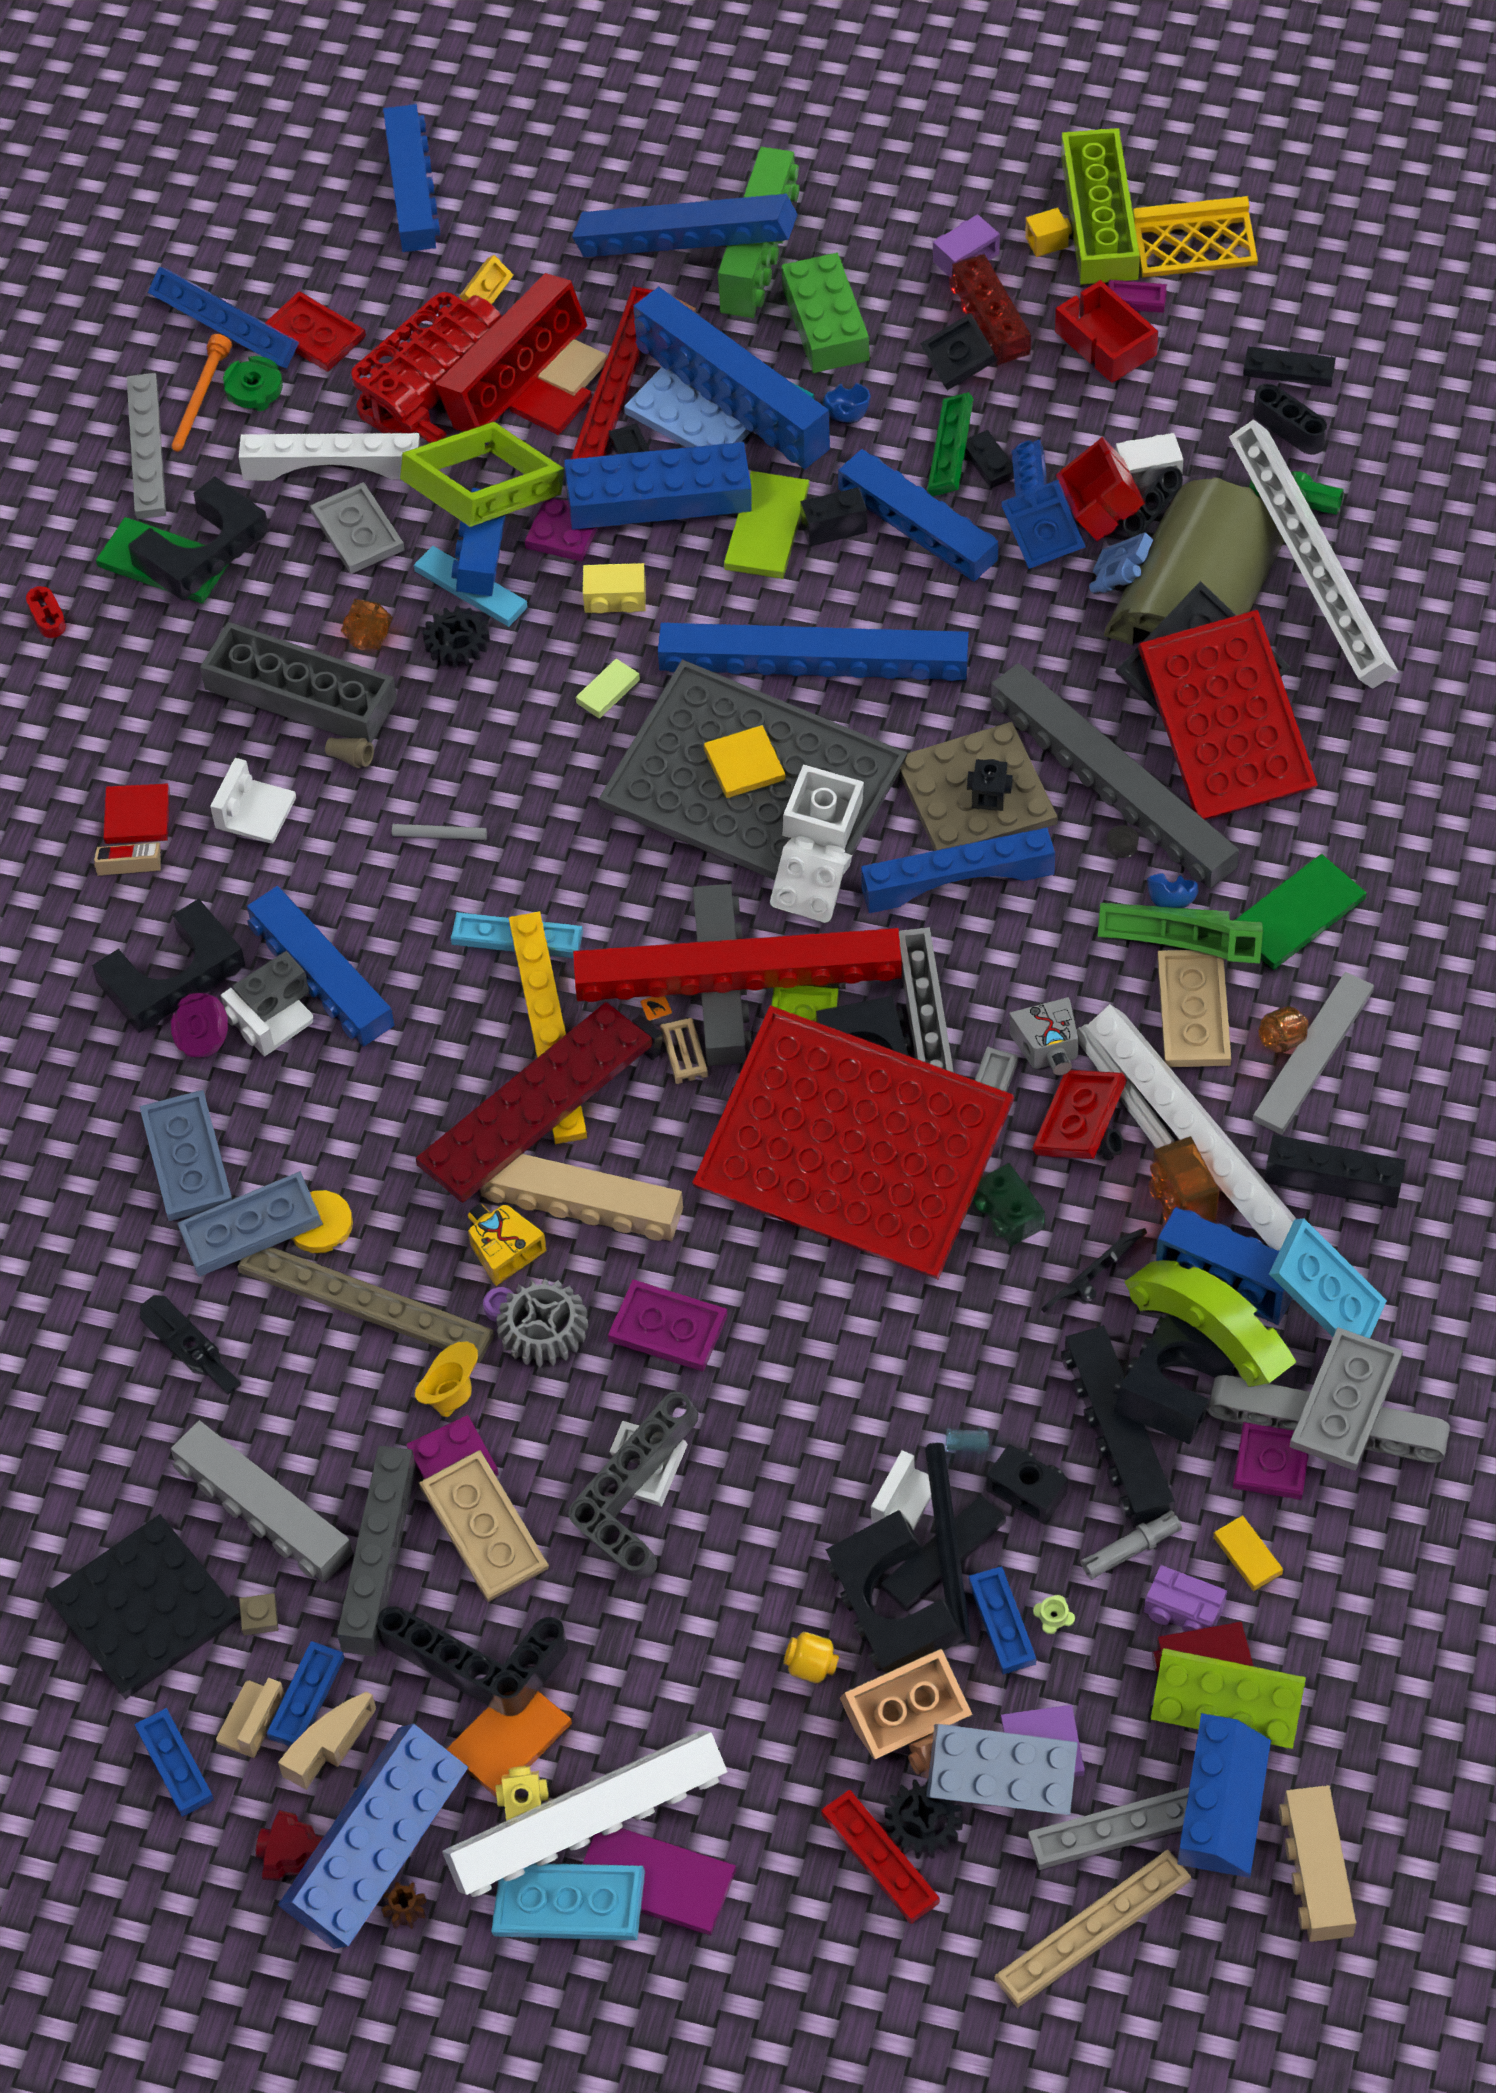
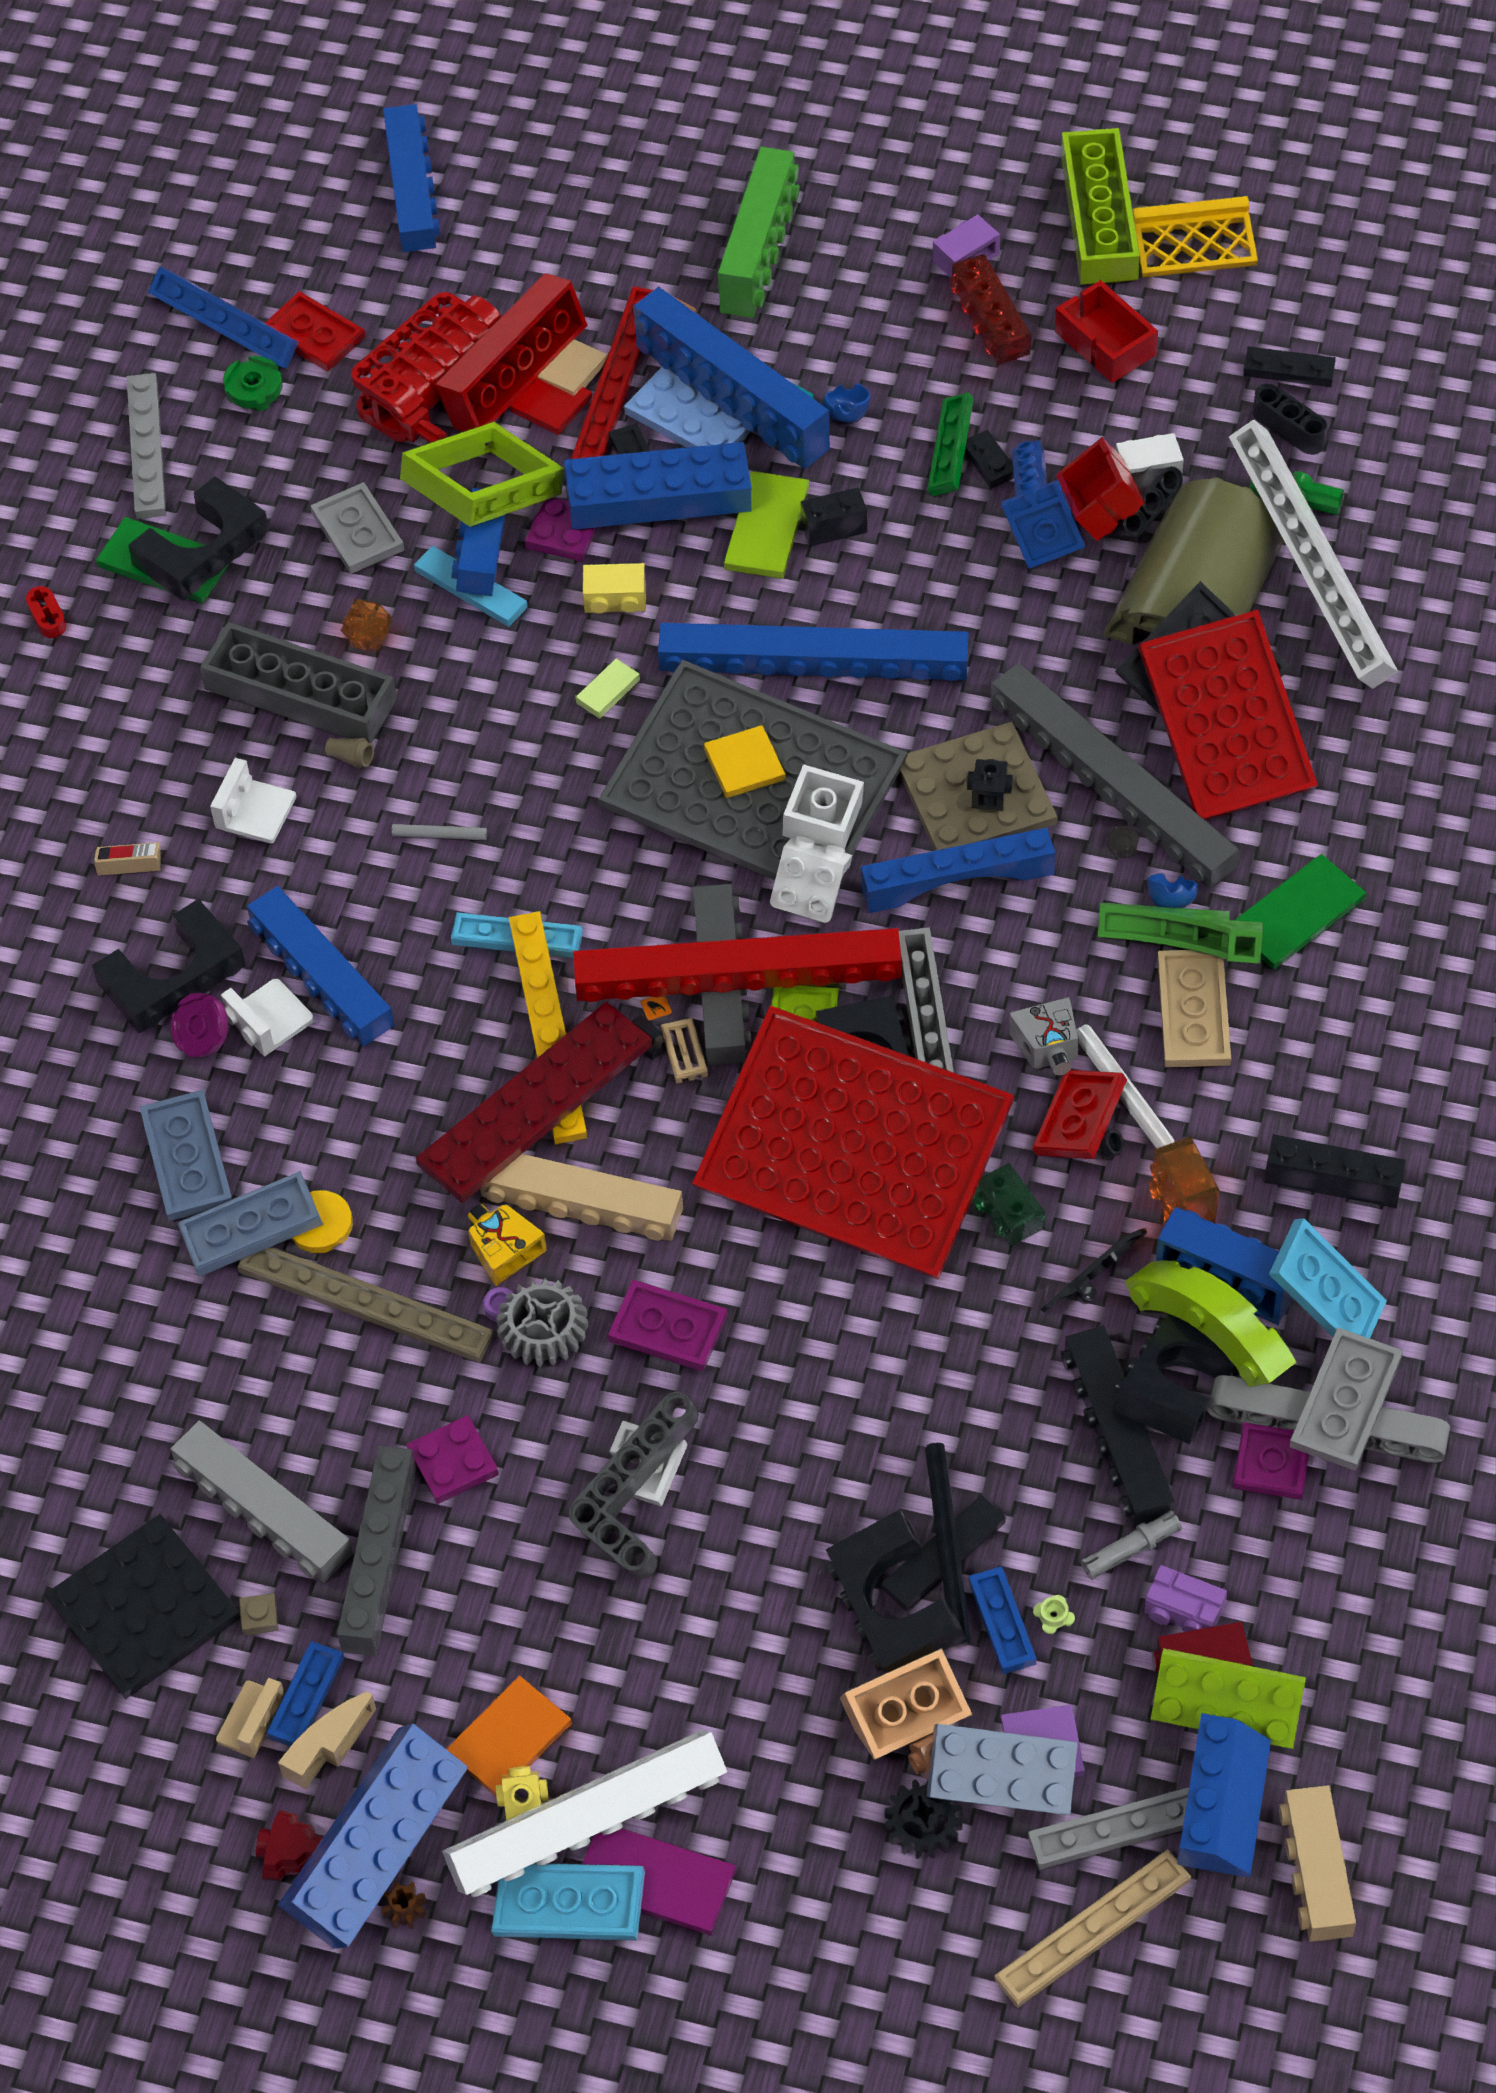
red tile [103,783,170,844] -> none
blue plate [134,1708,214,1817] -> none
black piece [140,1295,241,1395] -> none
orange piece [171,334,232,452] -> none
dark grey brick [233,951,310,1022] -> none
white arch [239,433,421,481] -> none
black beam [377,1606,568,1716] -> none
yellow piece [415,1341,478,1417] -> none
tan tile [419,1450,549,1602] -> none
black gear [423,606,490,668] -> none
yellow plate [459,255,514,304] -> none
blue brick [572,194,798,257] -> none
bright green brick [781,252,869,373] -> none
yellow head [784,1632,839,1684] -> none
red plate [821,1789,940,1924] -> none
blue brick [838,449,998,582] -> none
white panel [871,1451,931,1530] -> none
black plate [920,313,998,391] -> none
clear light blue pin [946,1427,990,1455] -> none
light grey tile [975,1047,1018,1092] -> none
black brick [986,1444,1068,1525] -> none
yellow brick [1025,208,1072,257] -> none
white brick [1086,1004,1296,1251] -> none
medium blue plate [1089,532,1153,594] -> none
magenta tile [1108,280,1167,313] -> none
yellow tile [1213,1515,1283,1591] -> none
light grey tile [1253,972,1374,1135] -> none
clear orange head [1258,1006,1308,1053] -> none

